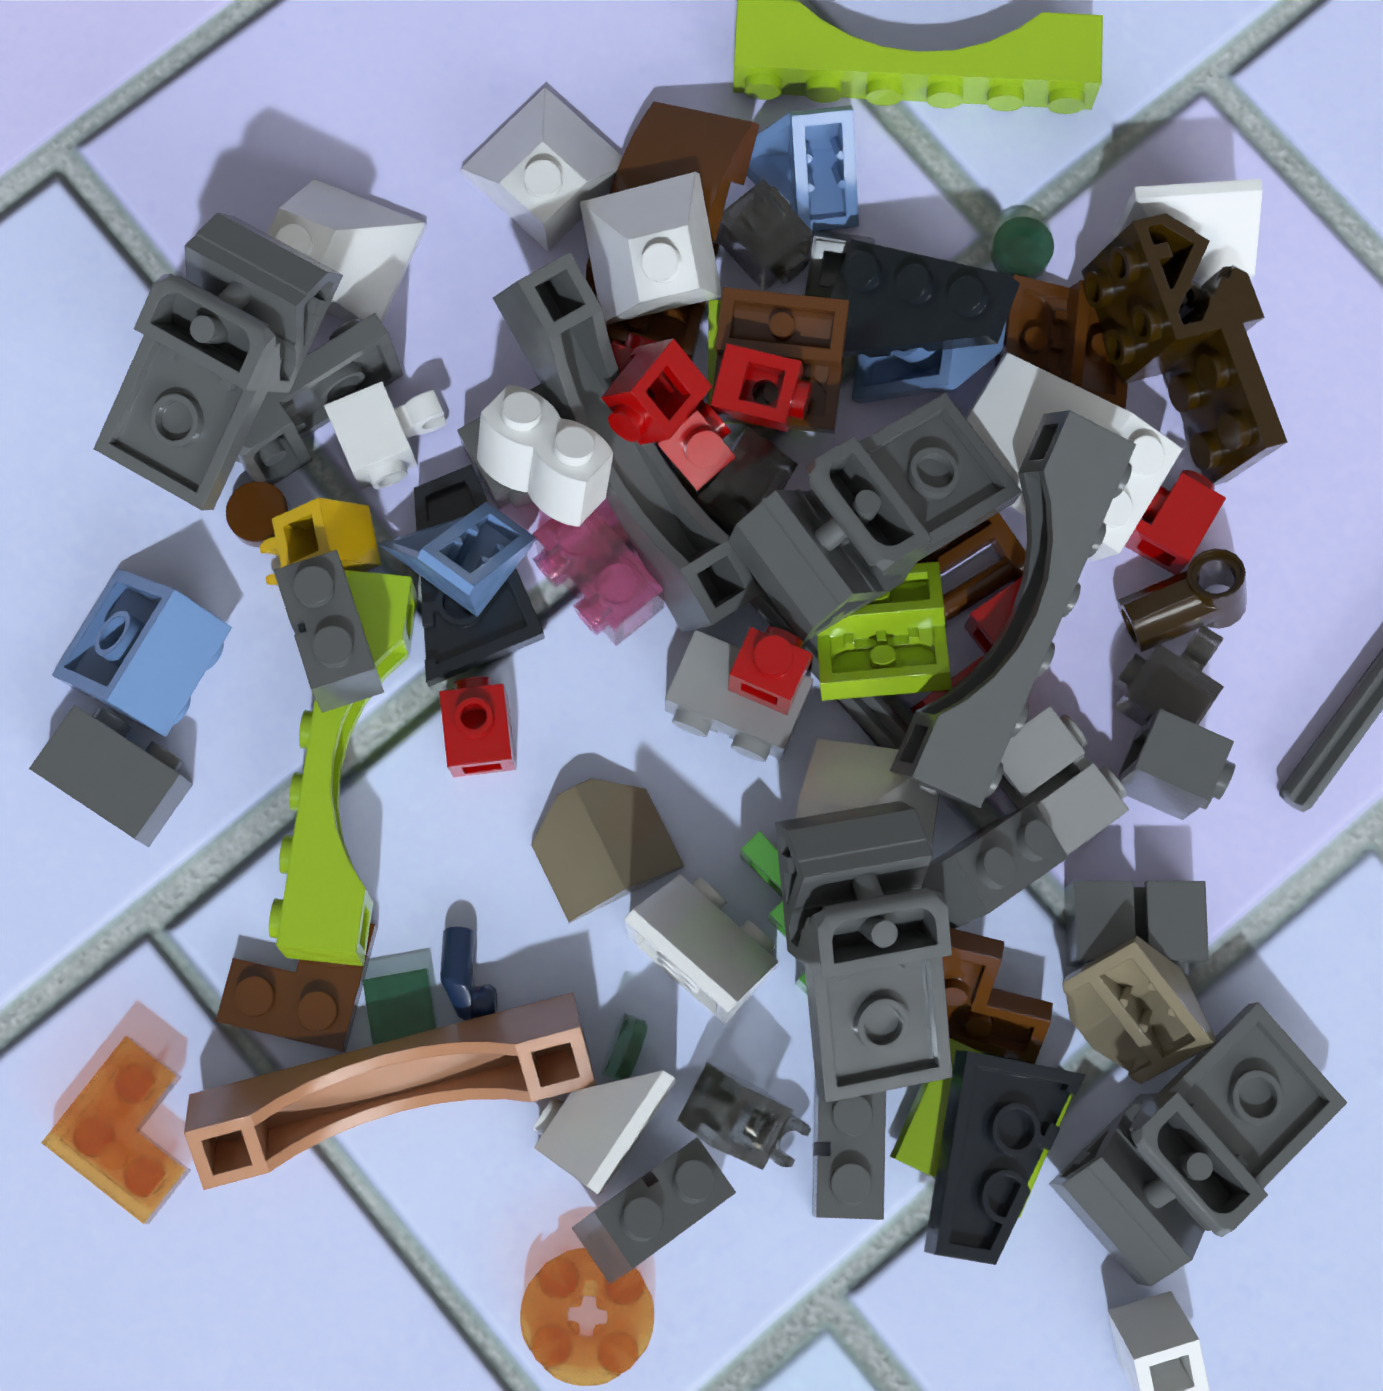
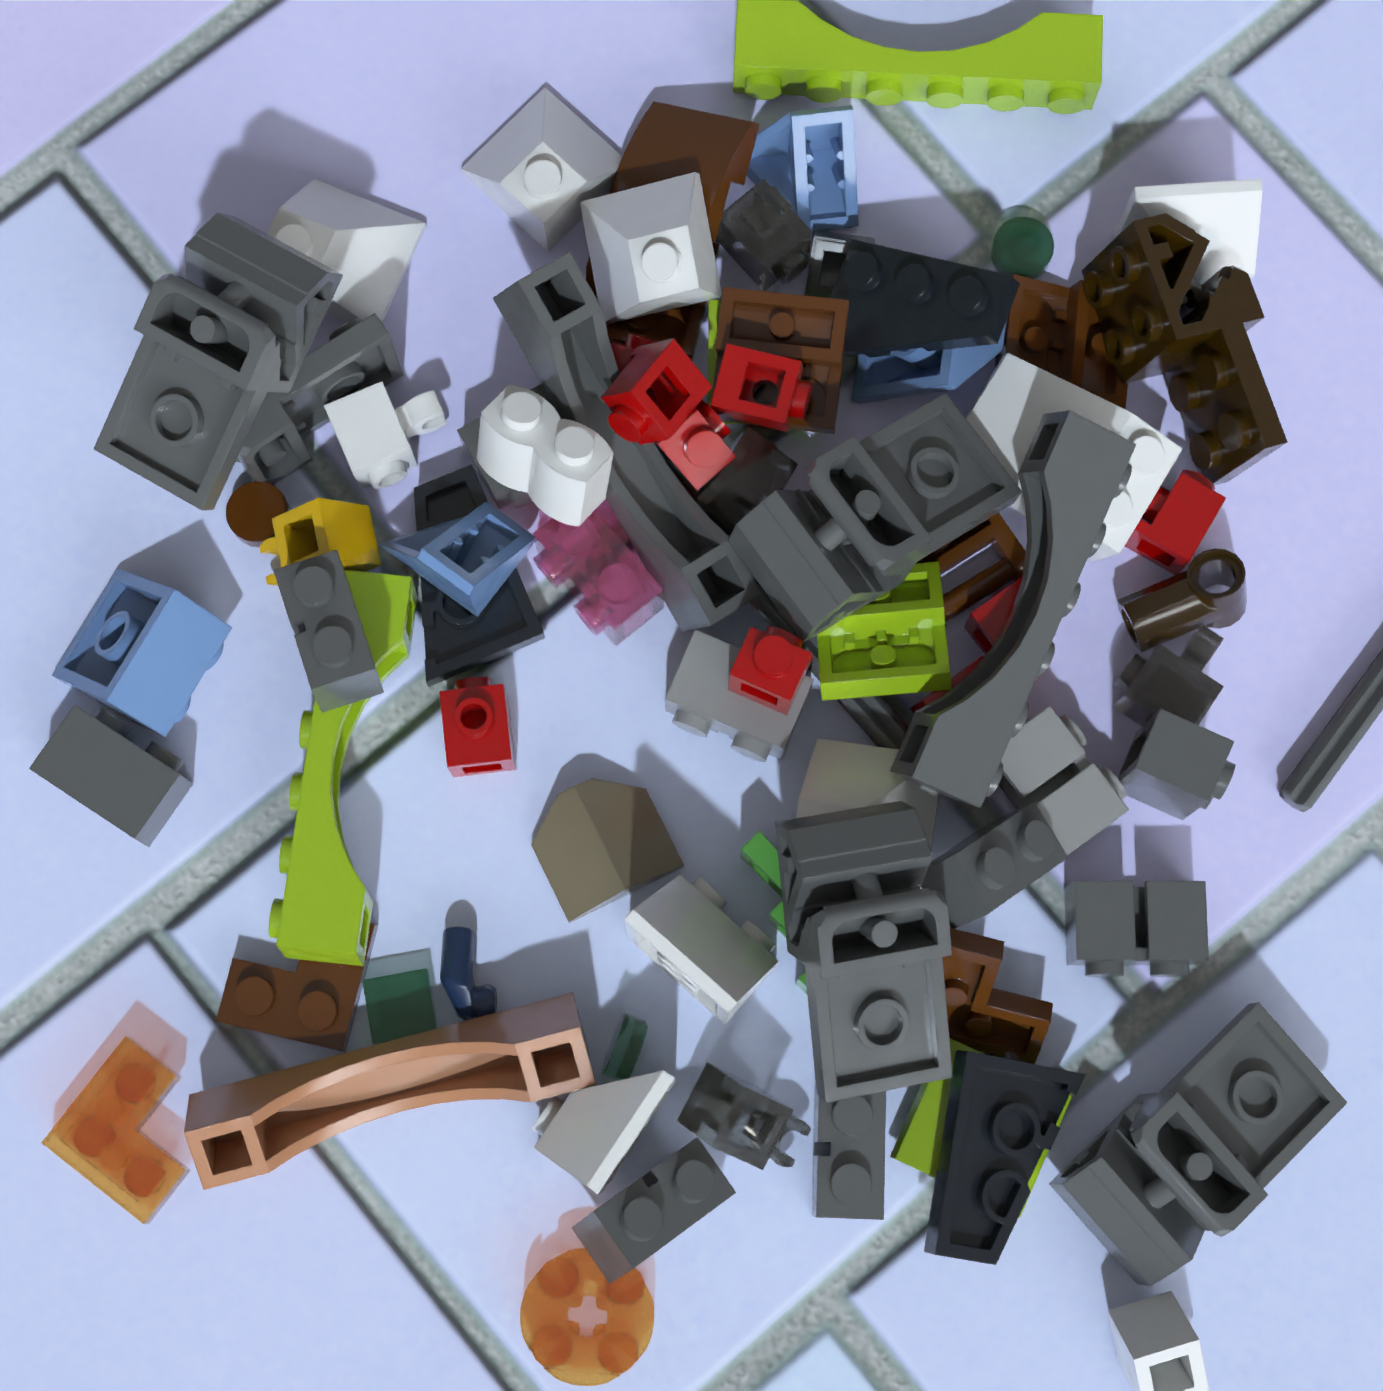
dark tan slope [1062,936,1216,1084] -> none

